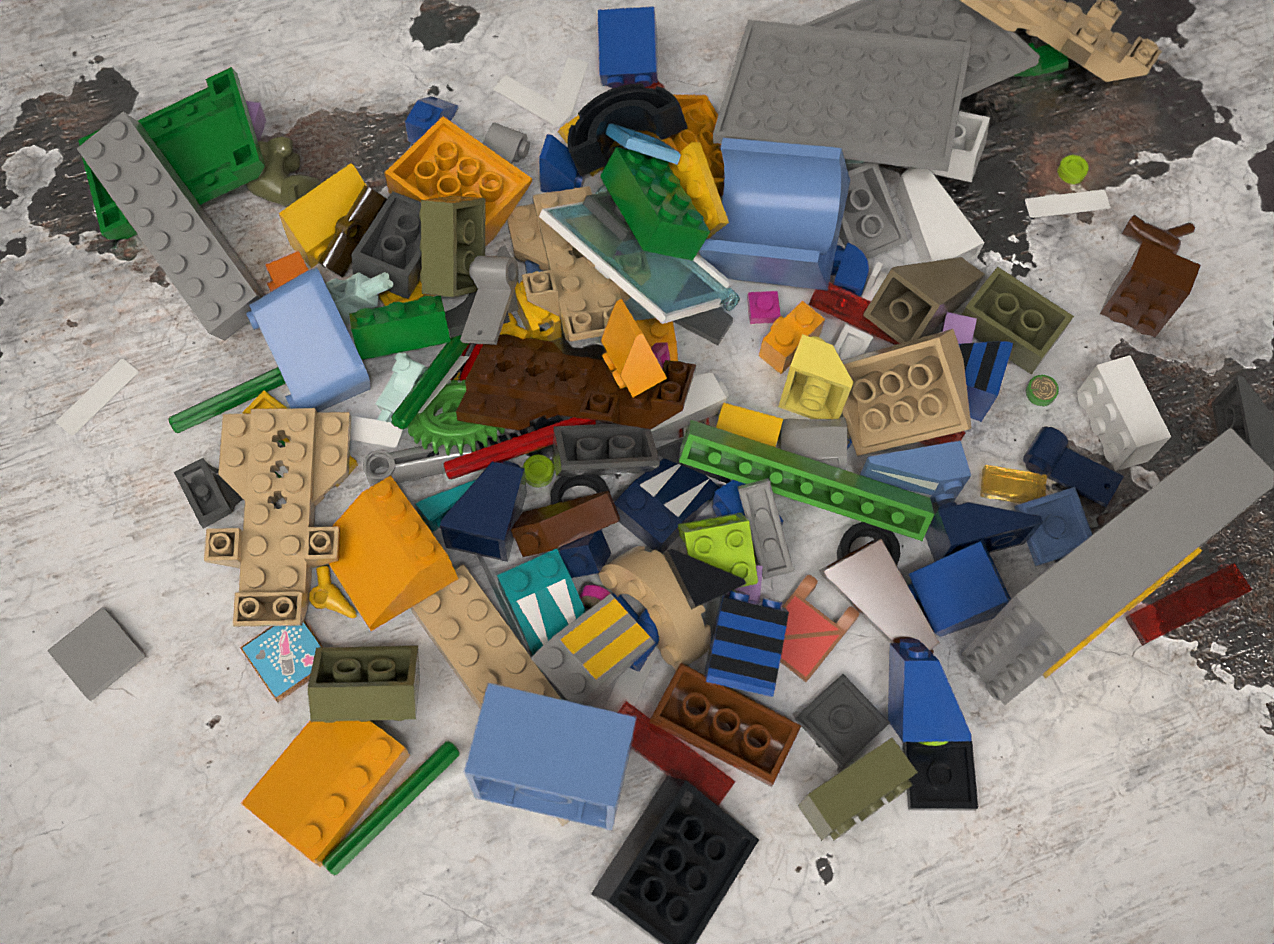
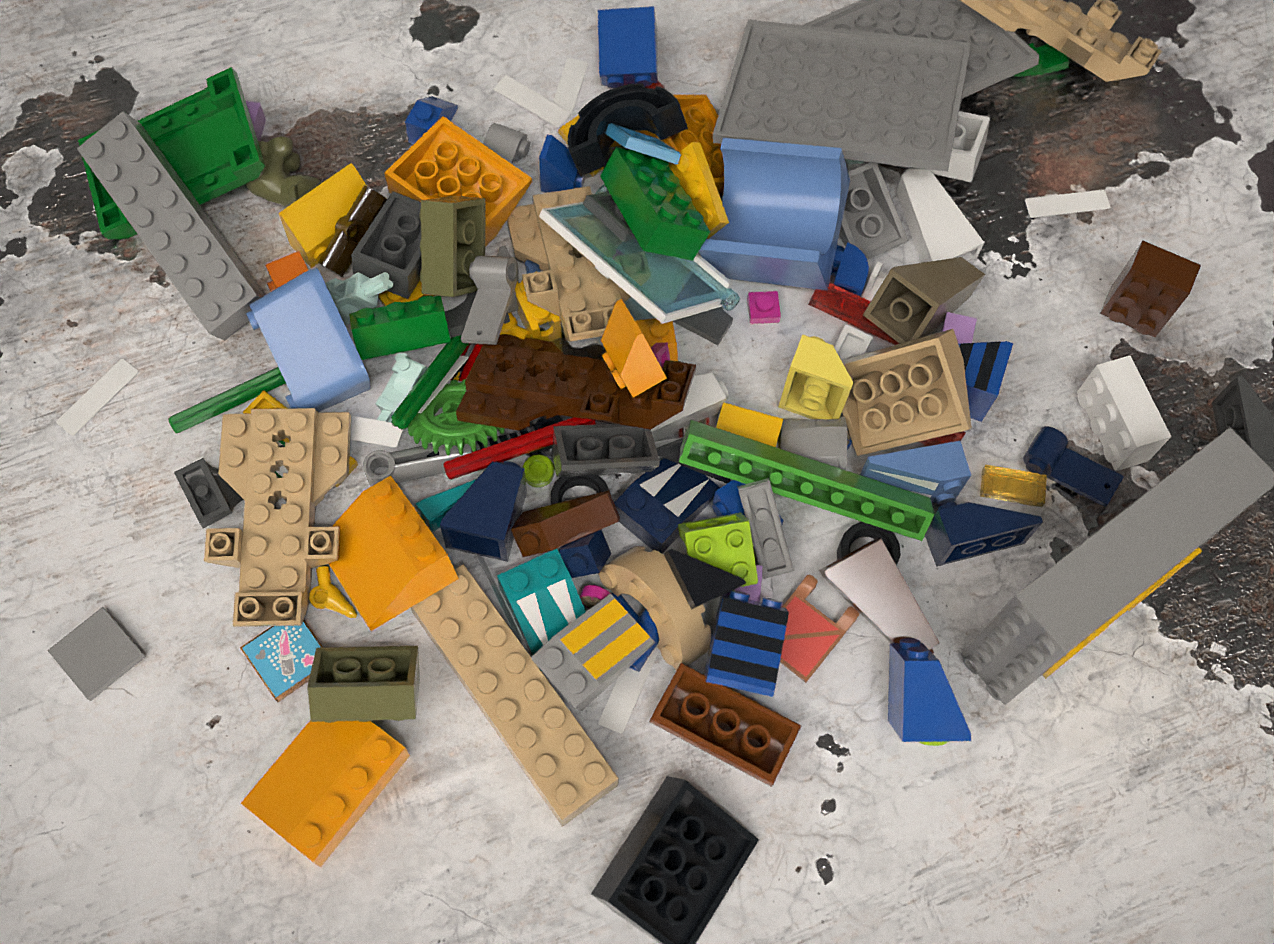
green axle [322,741,460,876] -> none
medium blue piece [464,683,636,831] -> none
clear red tile [617,701,736,806] -> none
light orange brick [759,301,825,374] -> none
dark grey tile [795,674,890,769] -> none
olive brick [798,737,918,841] -> none
black tile [903,741,978,811] -> none
blue slope [908,541,1011,637] -> none
olive brick [962,266,1074,375] -> none
medium blue tile [1014,487,1092,566] -> none
tile [1026,375,1059,406] -> none
lime tile [1058,155,1089,184] -> none
reddish brown piece [1122,214,1195,254] -> none
clear red tile [1125,563,1252,646] -> none

